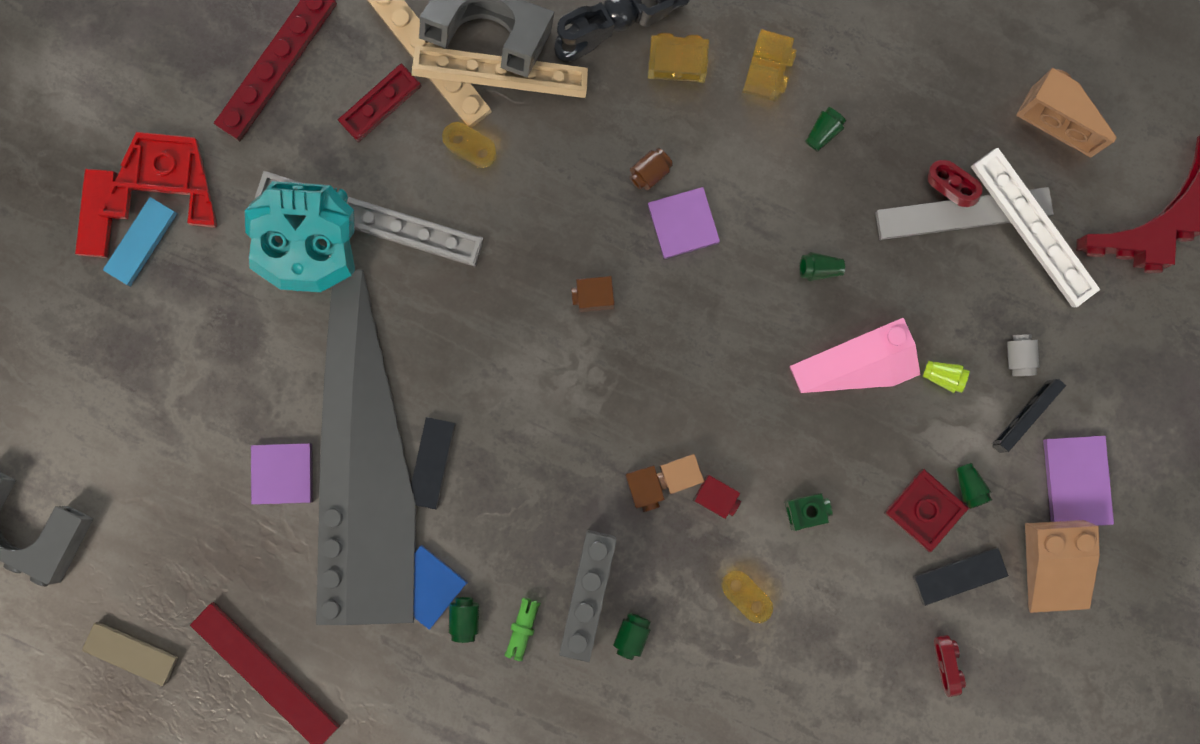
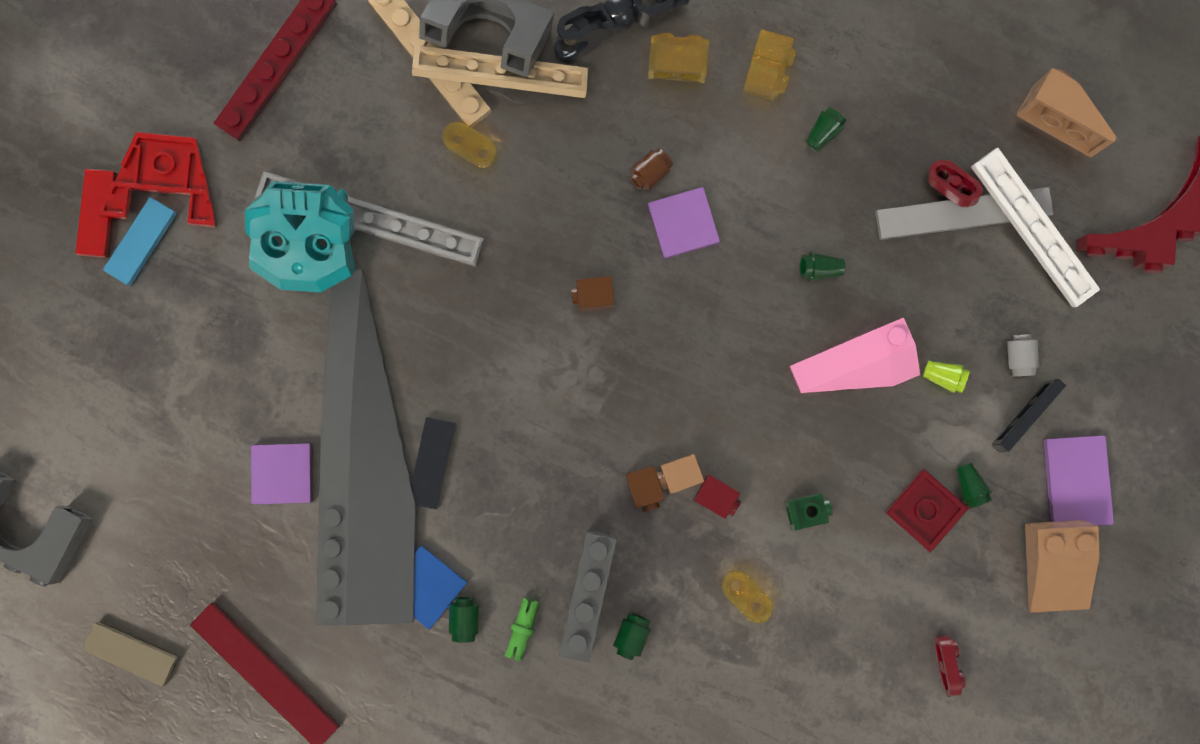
dark red tile [337,63,422,143] -> none
black tile [913,547,1009,606] -> none

